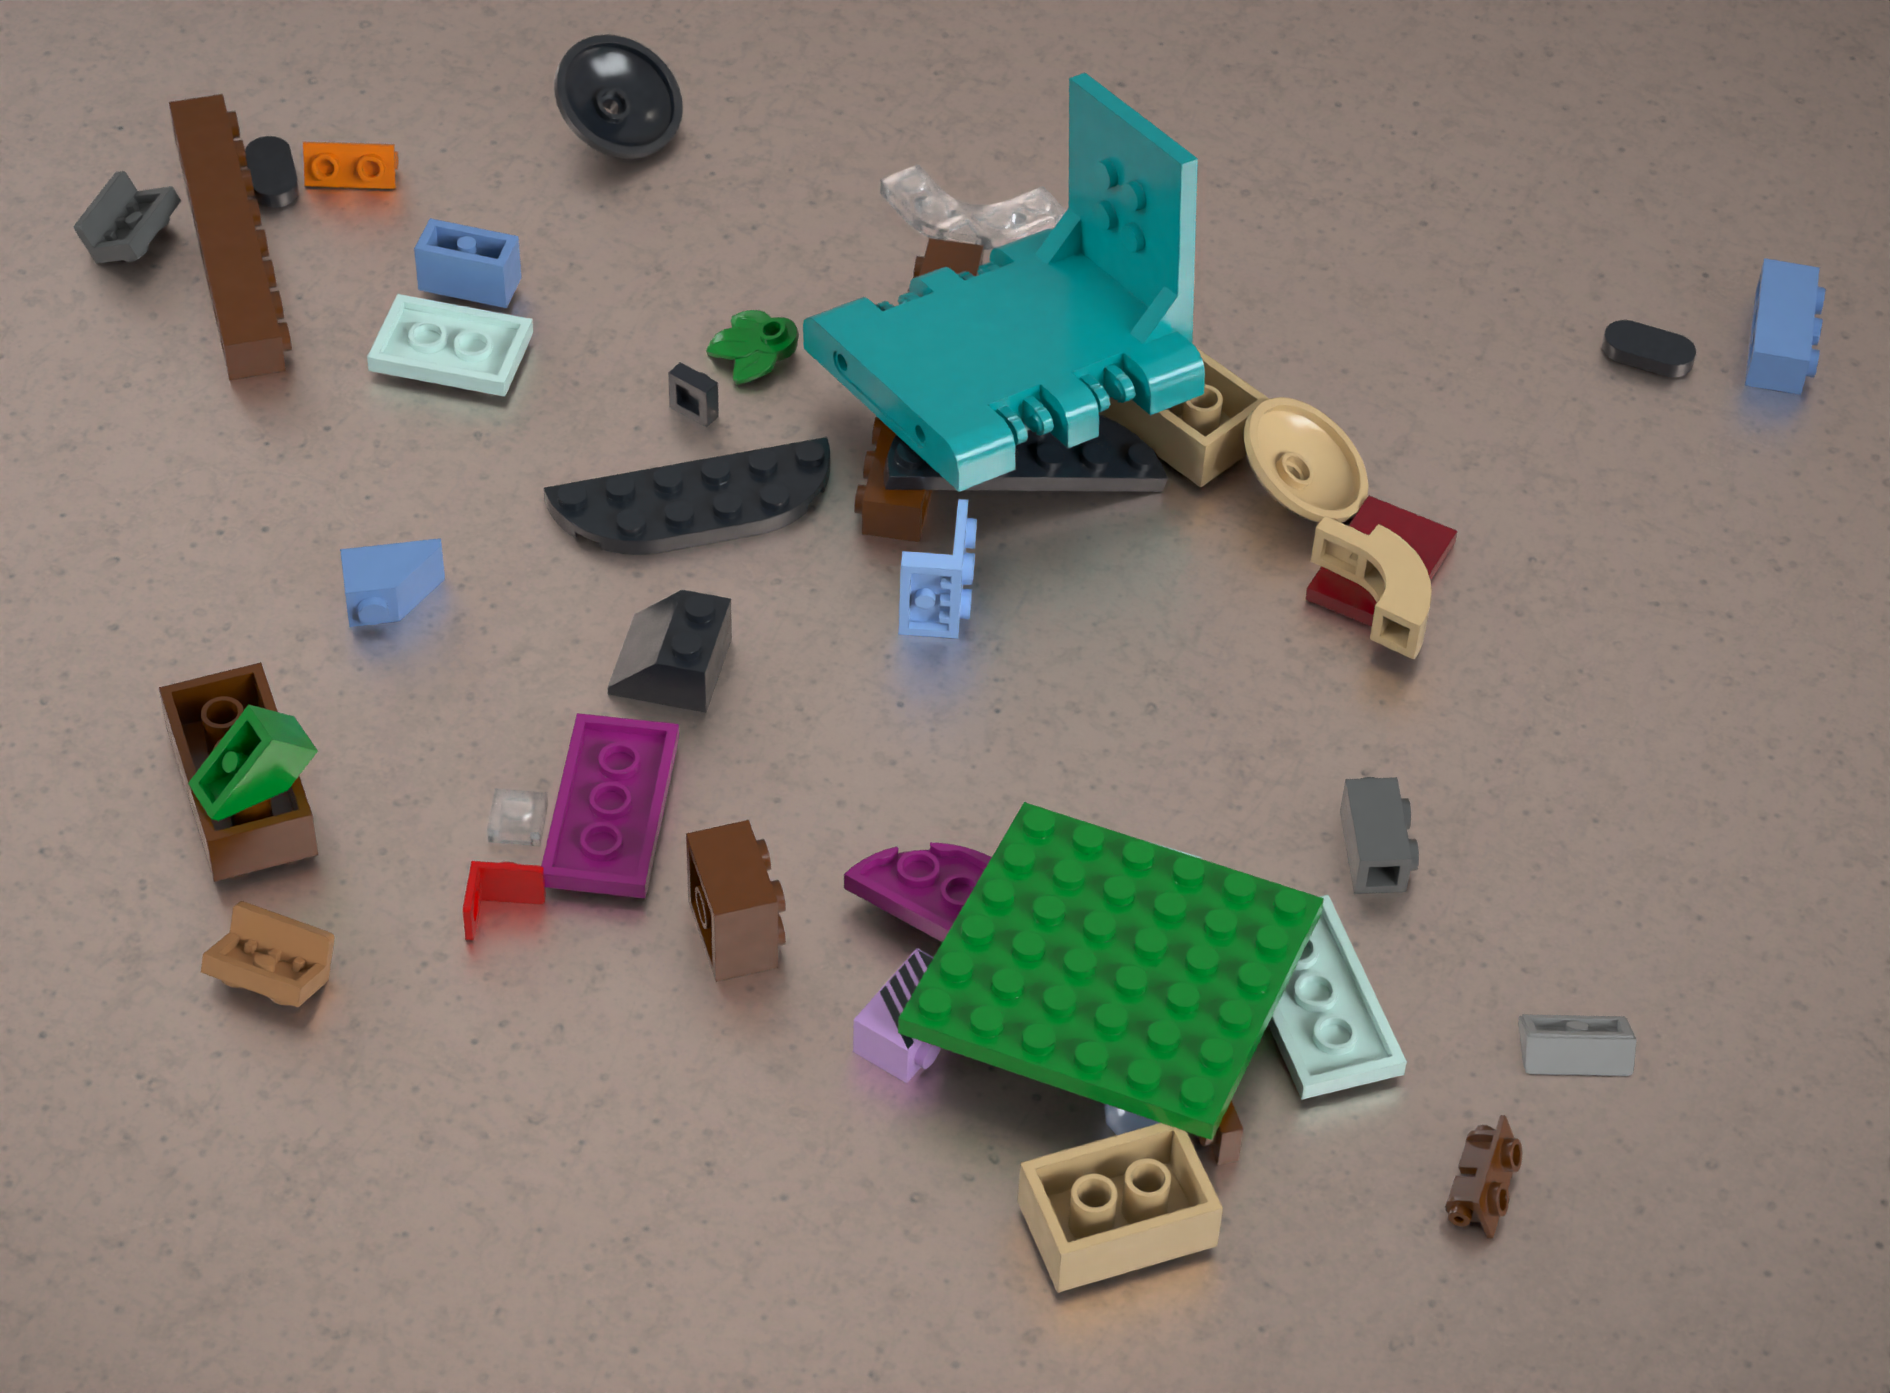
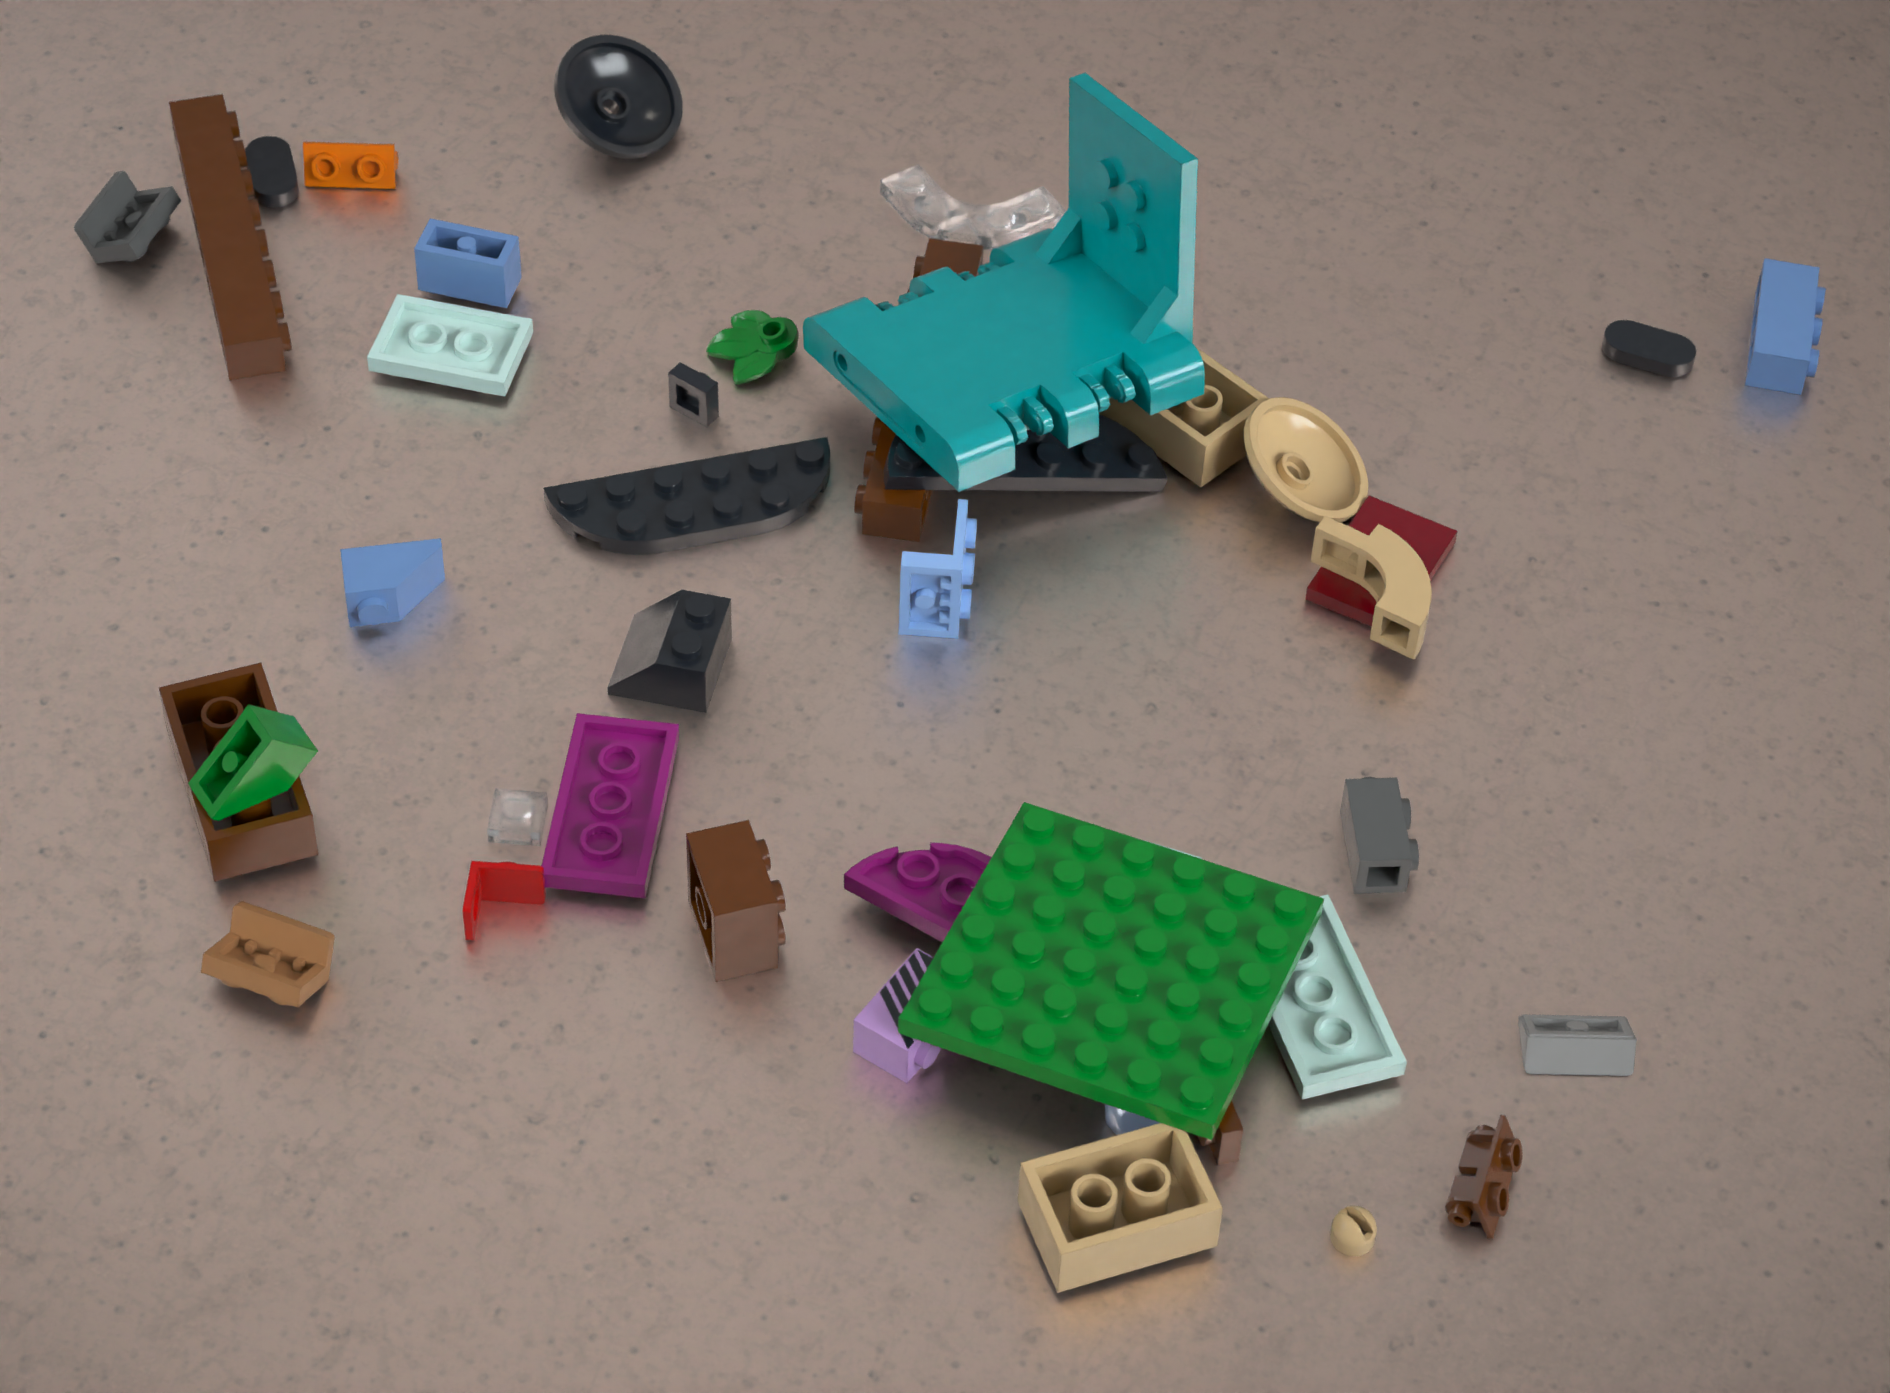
none -> tan hinge [1330,1205,1377,1256]

